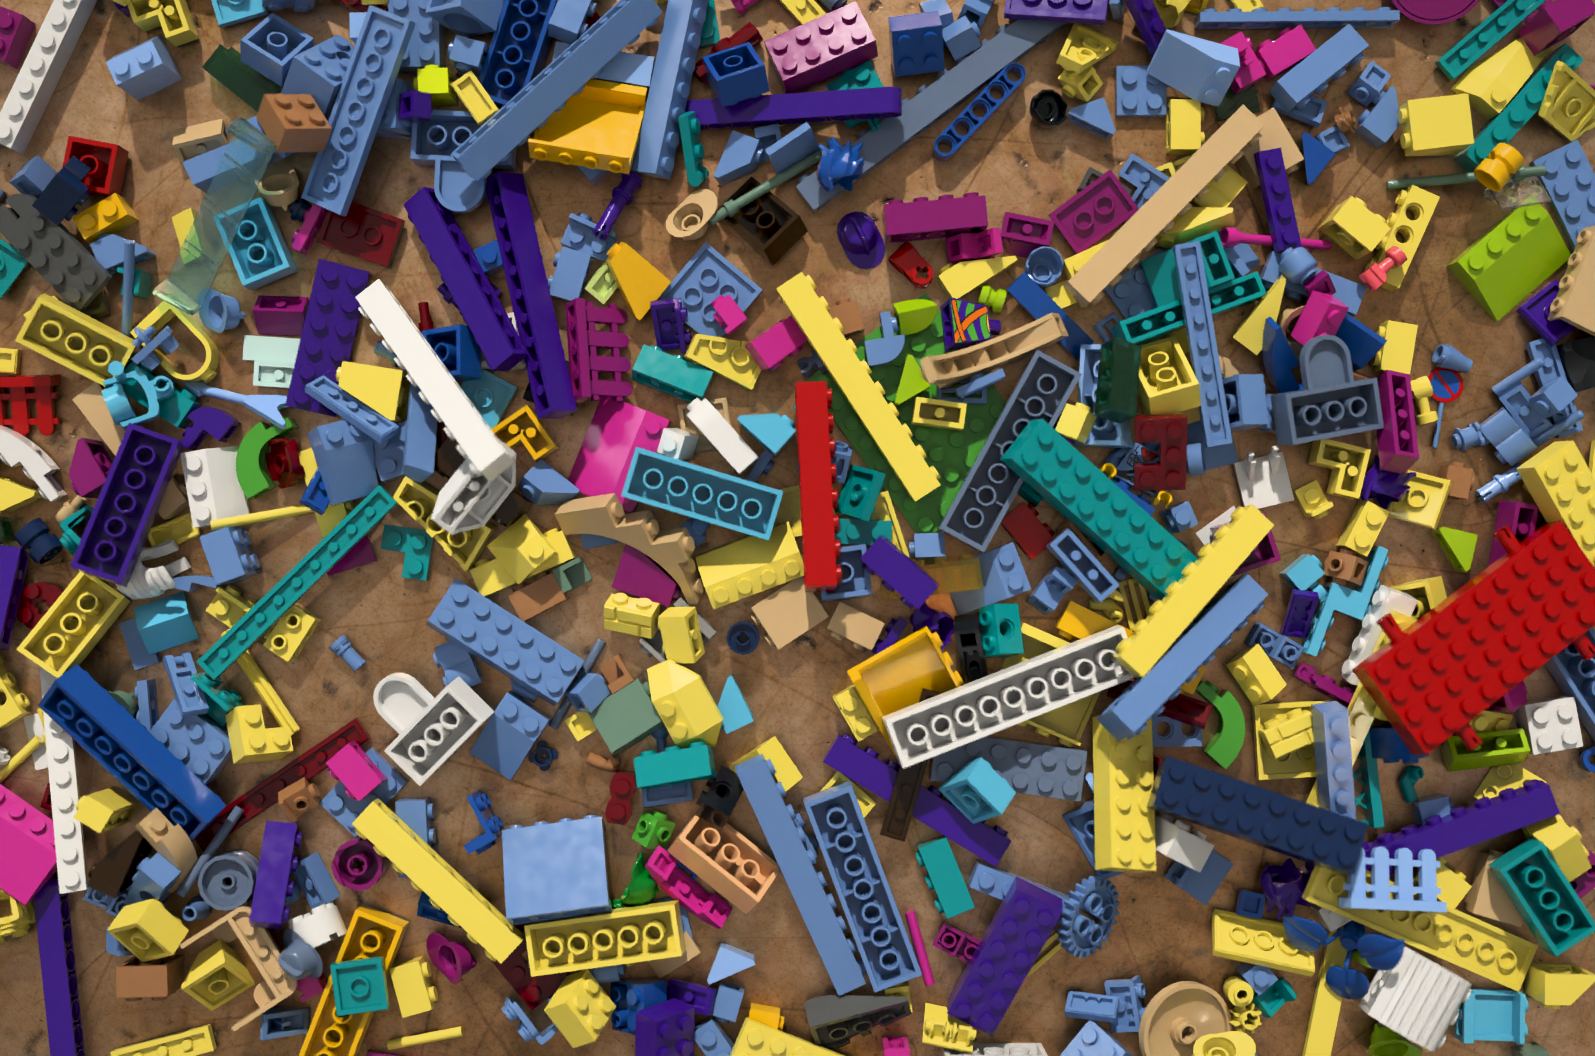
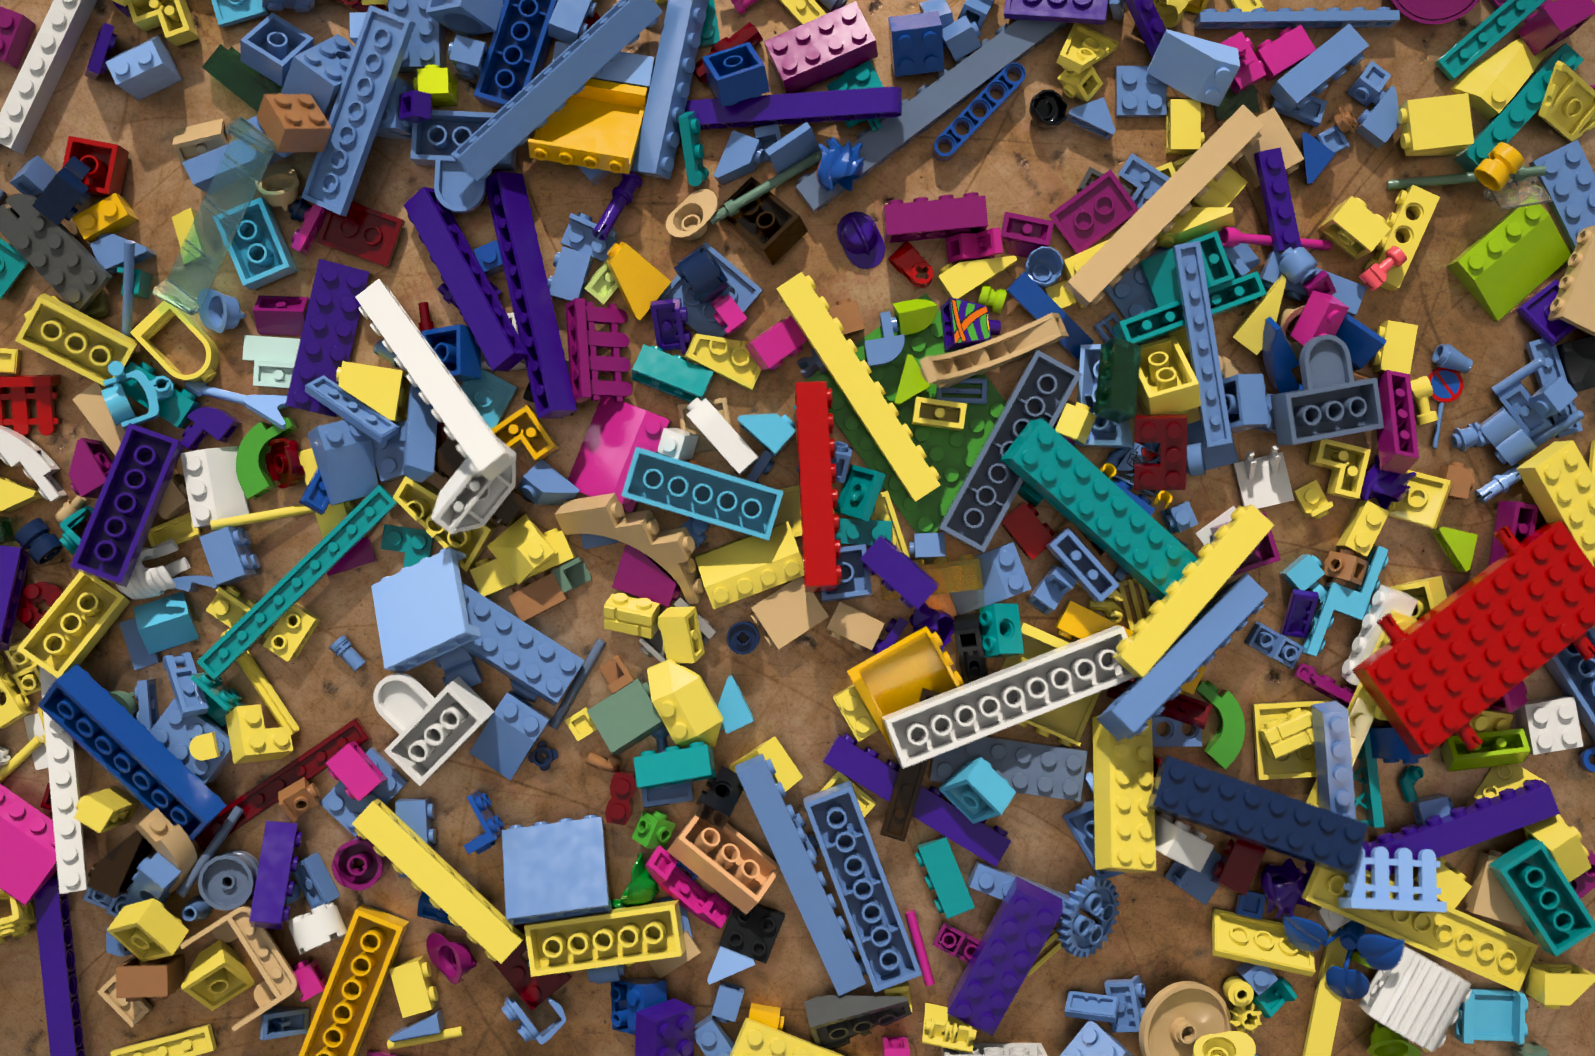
medium blue hips [131,325,180,371] -> none
sand blue piece [278,929,323,980] -> none
teal plate [330,956,390,1016] -> none
light yellow tile [450,70,499,127] -> none
light yellow brick [544,969,616,1048] -> none
medium blue brick [564,672,611,713] -> none
dark purple plate [667,978,717,1016] -> none
medium blue plate [954,368,1006,400] -> none
light yellow brick [1226,643,1287,706] -> none
none -> light yellow slope [4,640,41,696]
none -> dark purple plate [84,23,117,80]
none -> tan plate [97,974,153,1028]
none -> light yellow tile [189,732,220,761]
none -> light blue panel [371,548,481,673]
none -> medium blue slope [390,1009,445,1042]
none -> dark blue brick [674,245,731,304]
none -> black brick [719,903,785,964]
none -> dark red brick [1211,836,1267,896]

